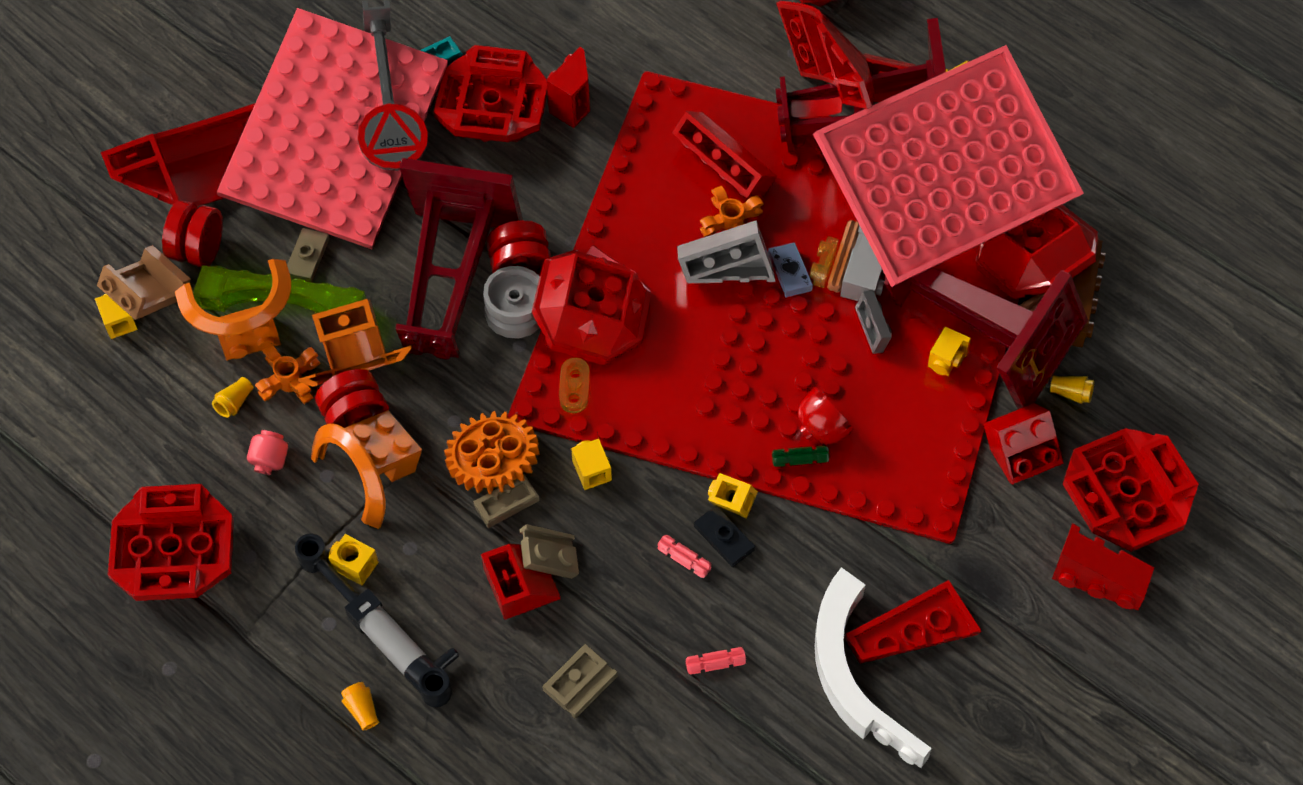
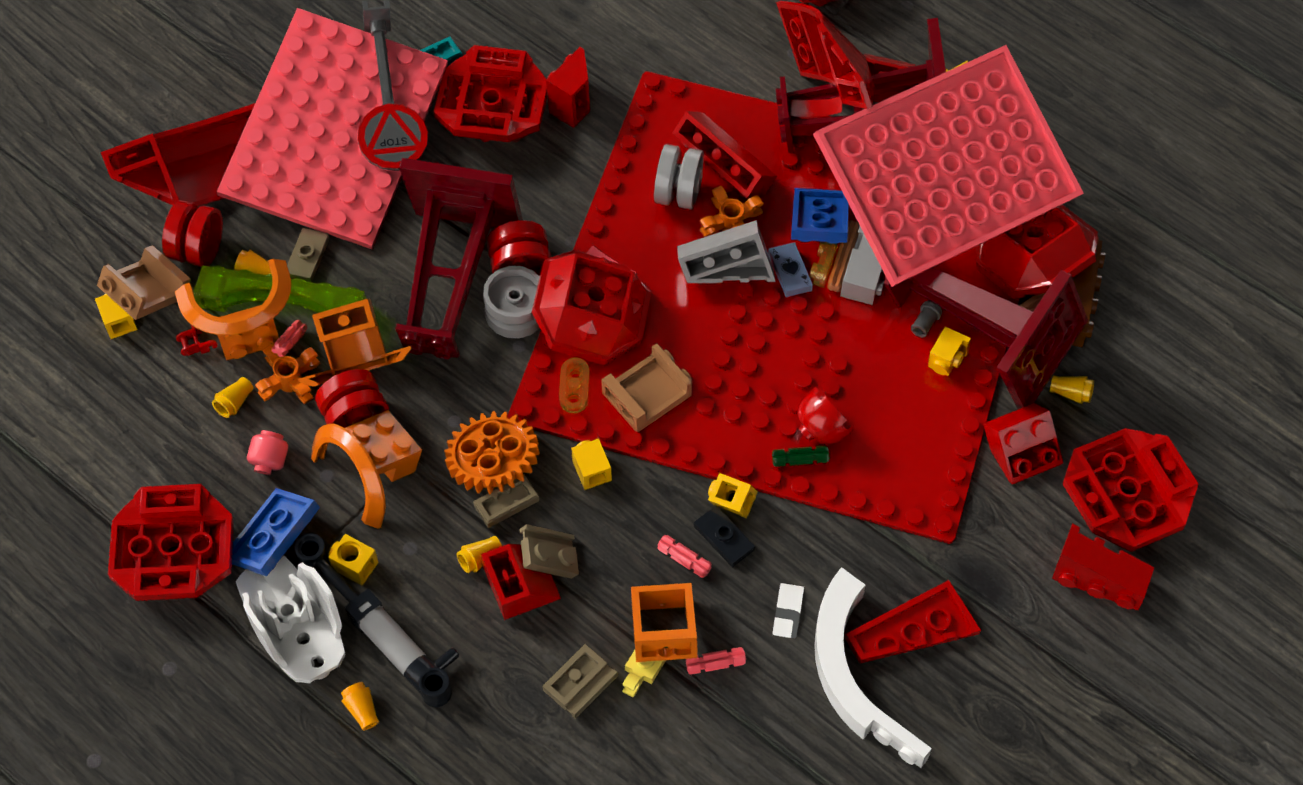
dark grey plate [855,291,892,354] -> none
none -> red piece [176,325,218,356]
none -> blue plate [232,488,320,577]
none -> light orange cone [234,250,273,282]
none -> white piece [236,556,345,683]
none -> coral axle [272,320,308,357]
none -> yellow cone [456,536,502,573]
none -> medium nougat panel [601,344,692,432]
none -> light yellow plate [622,650,666,697]
none -> orange window [631,583,697,662]
none -> light grey wheel [654,144,704,210]
none -> white sticker [773,583,804,638]
none -> blue plate [791,188,849,244]
none -> dark grey pin [911,300,943,338]

